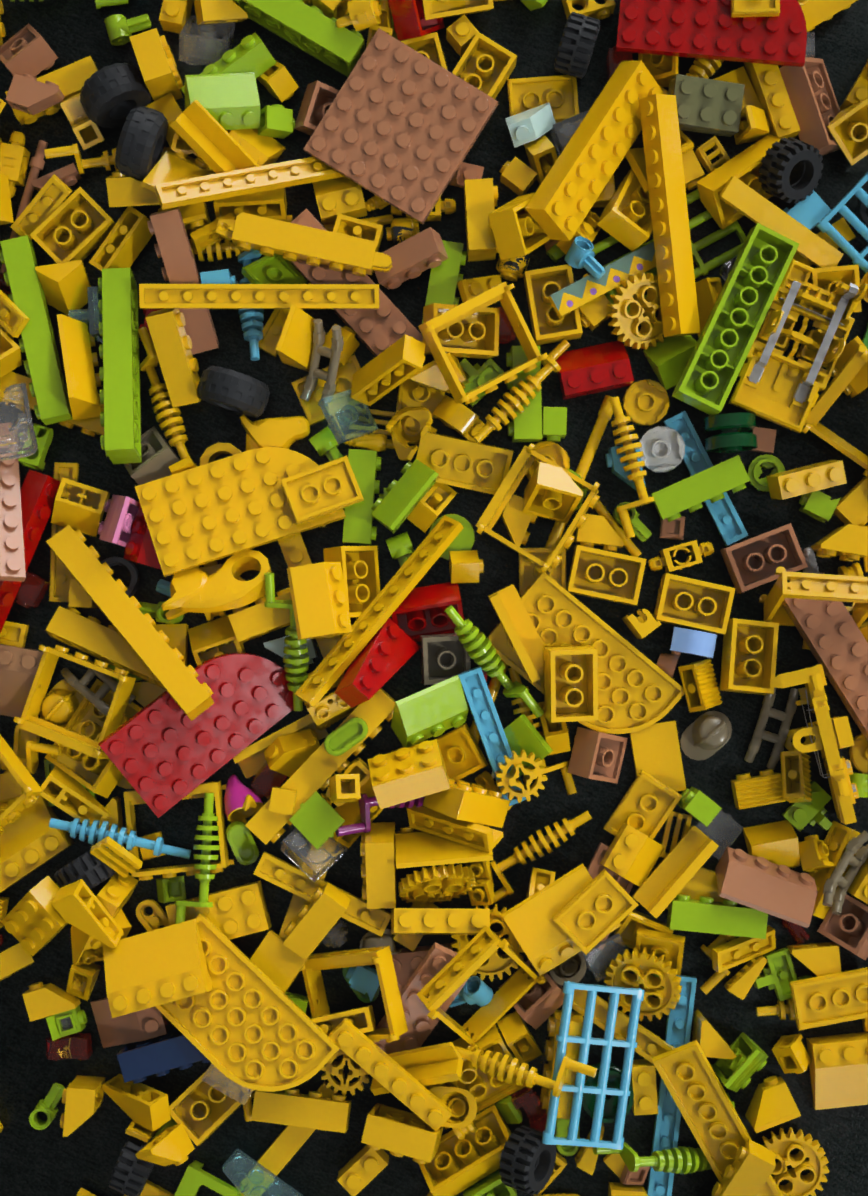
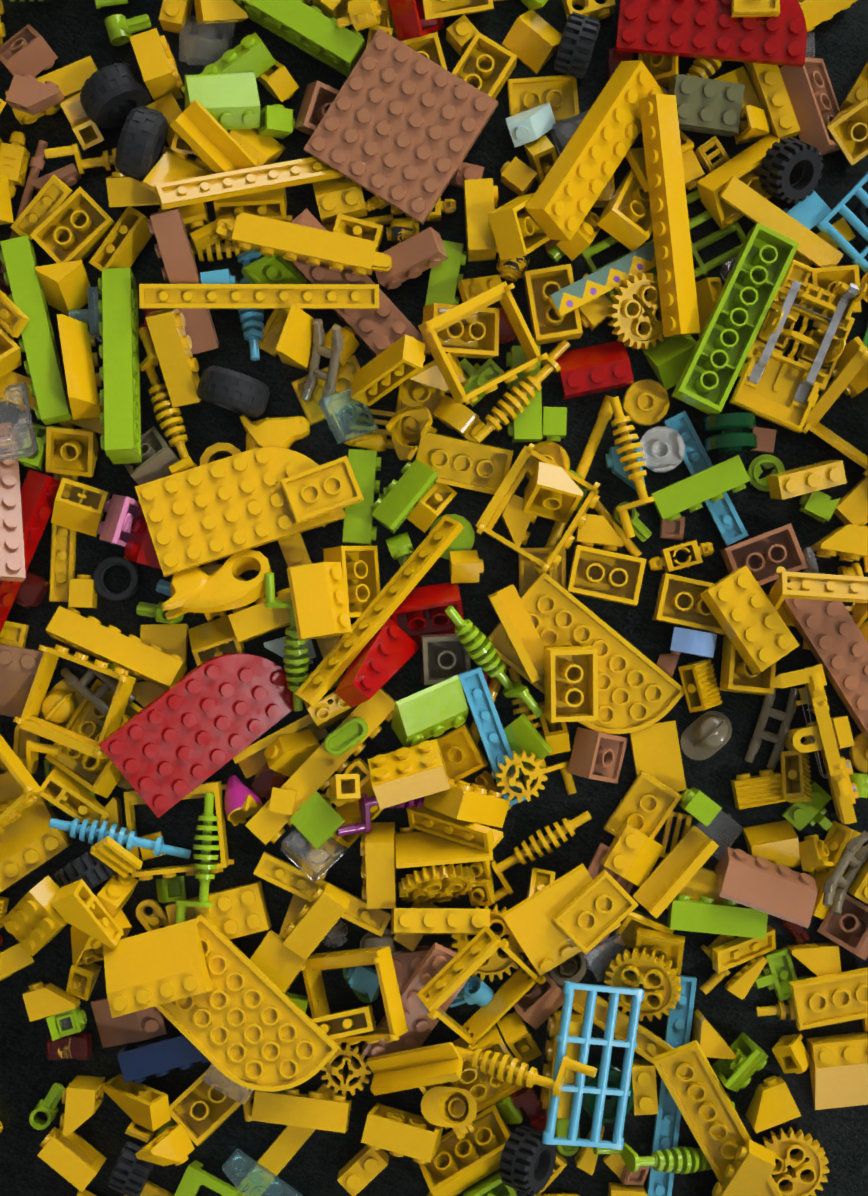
yellow brick [46,525,214,721] -> none
lime tile [225,821,259,865] -> none
lime axle [308,426,343,461] -> none
yellow plate [328,1018,452,1131] -> none
medium azure axle [565,236,606,280] -> none
yellow hinge [622,609,662,639] -> none
none -> yellow window [37,1126,107,1192]
none -> yellow slope [45,426,99,477]
none -> yellow slope [502,9,562,74]
none -> yellow brick [700,565,800,674]

